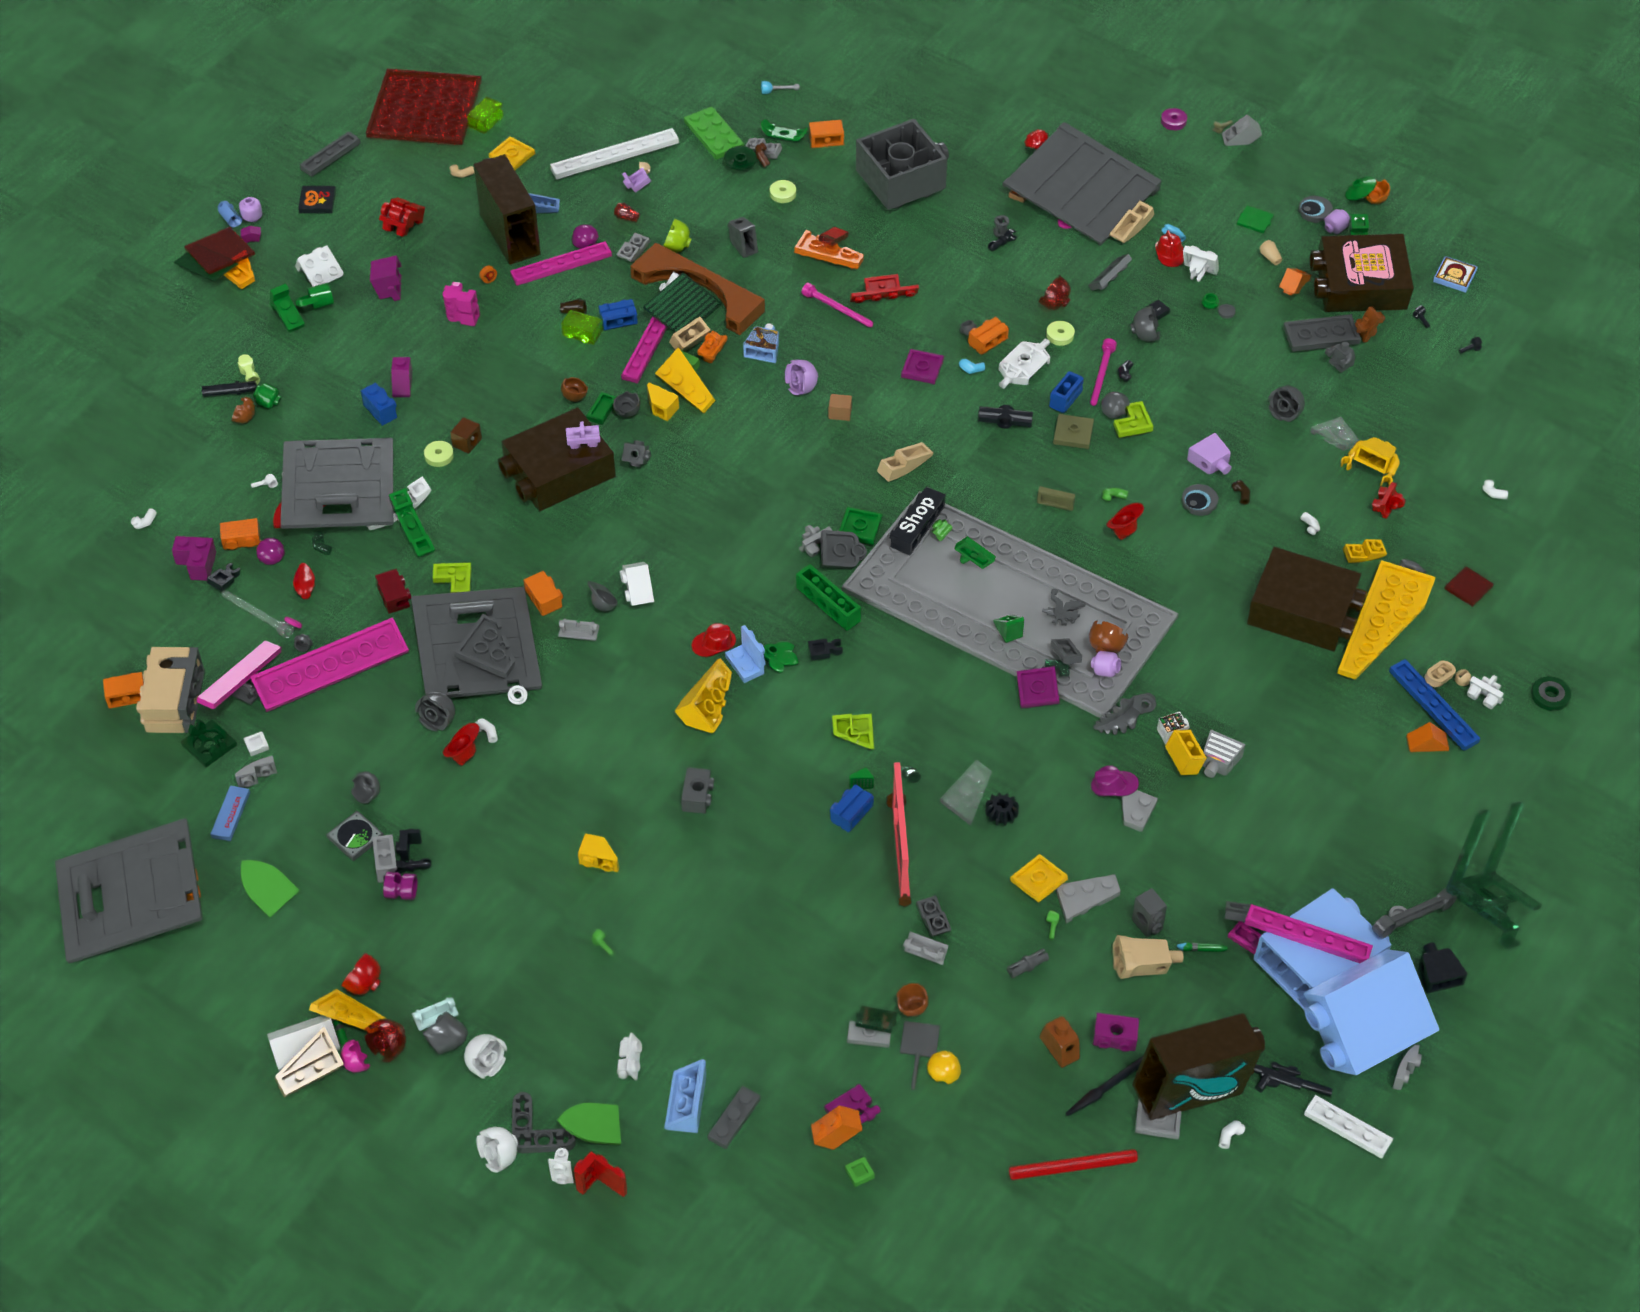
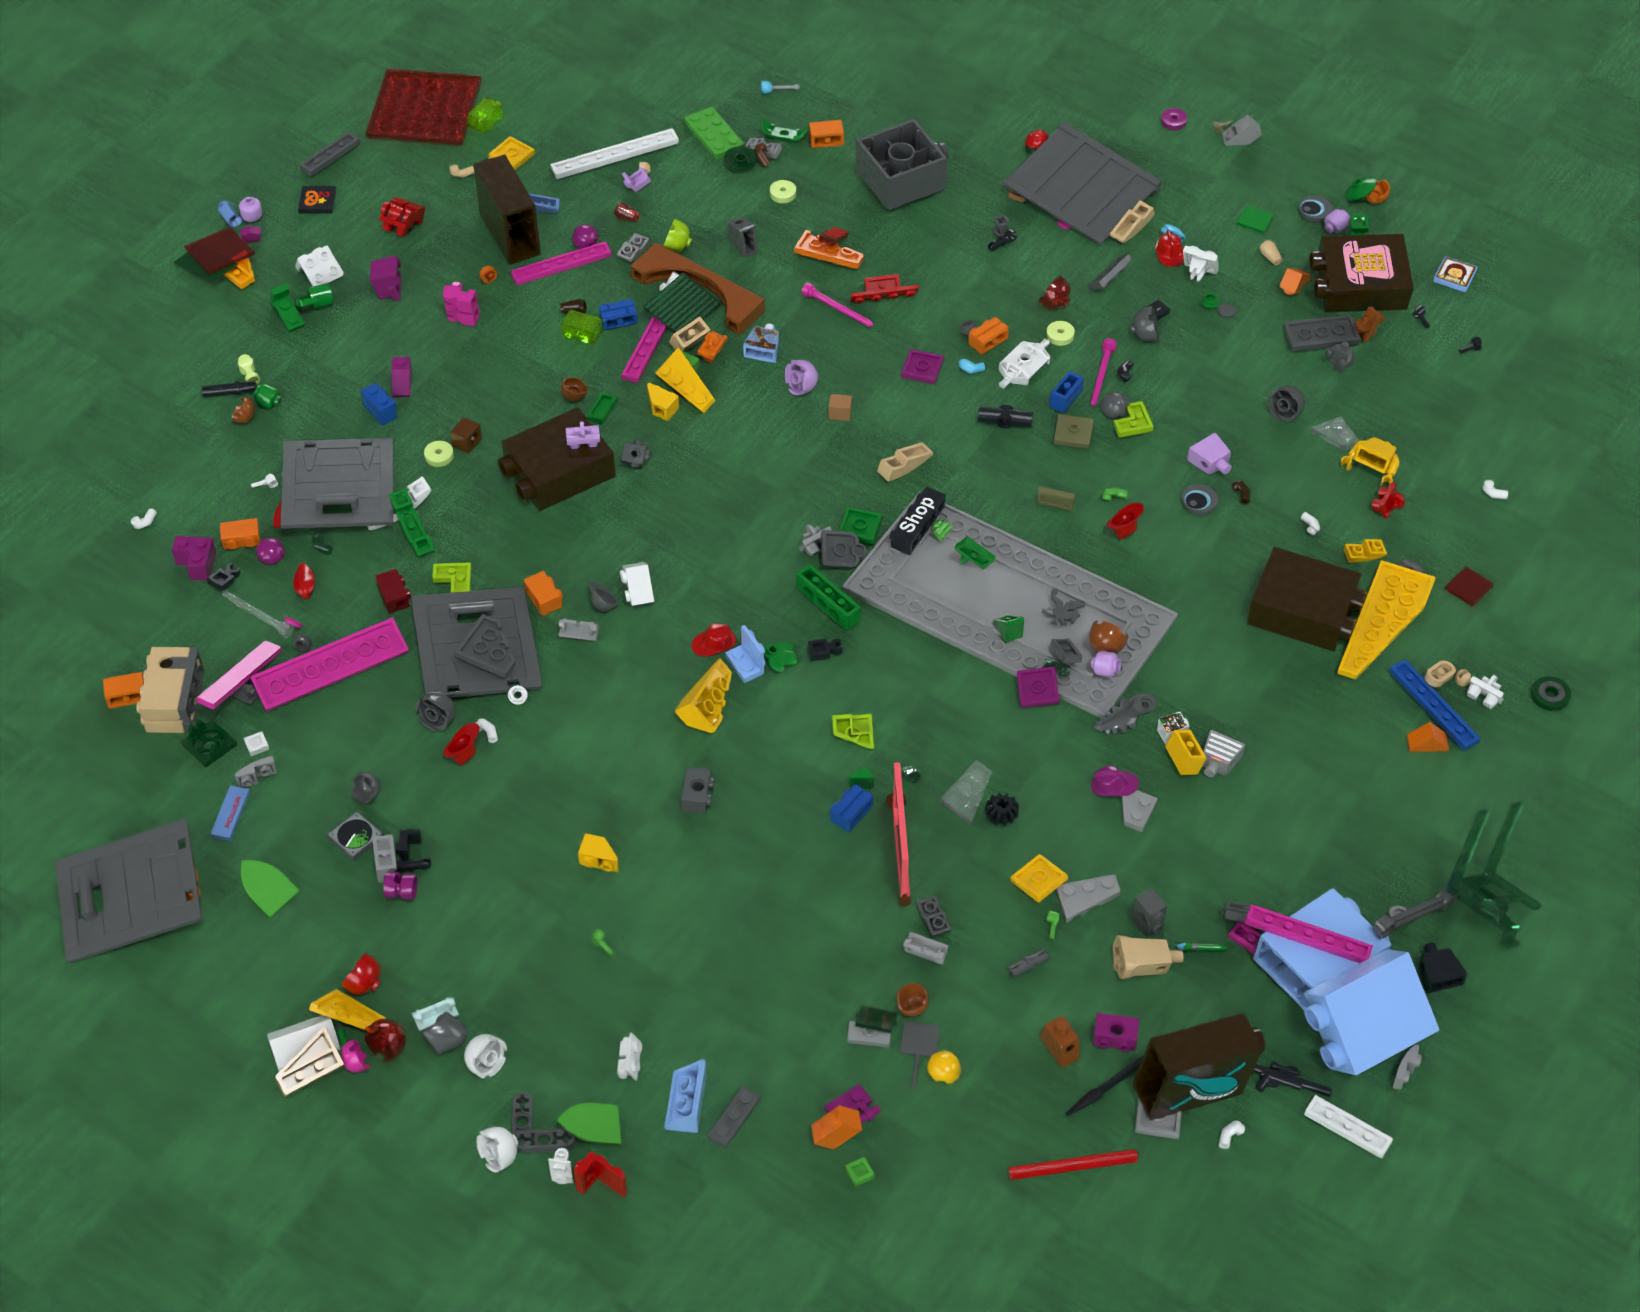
dark grey hair [613,391,640,418] -> none

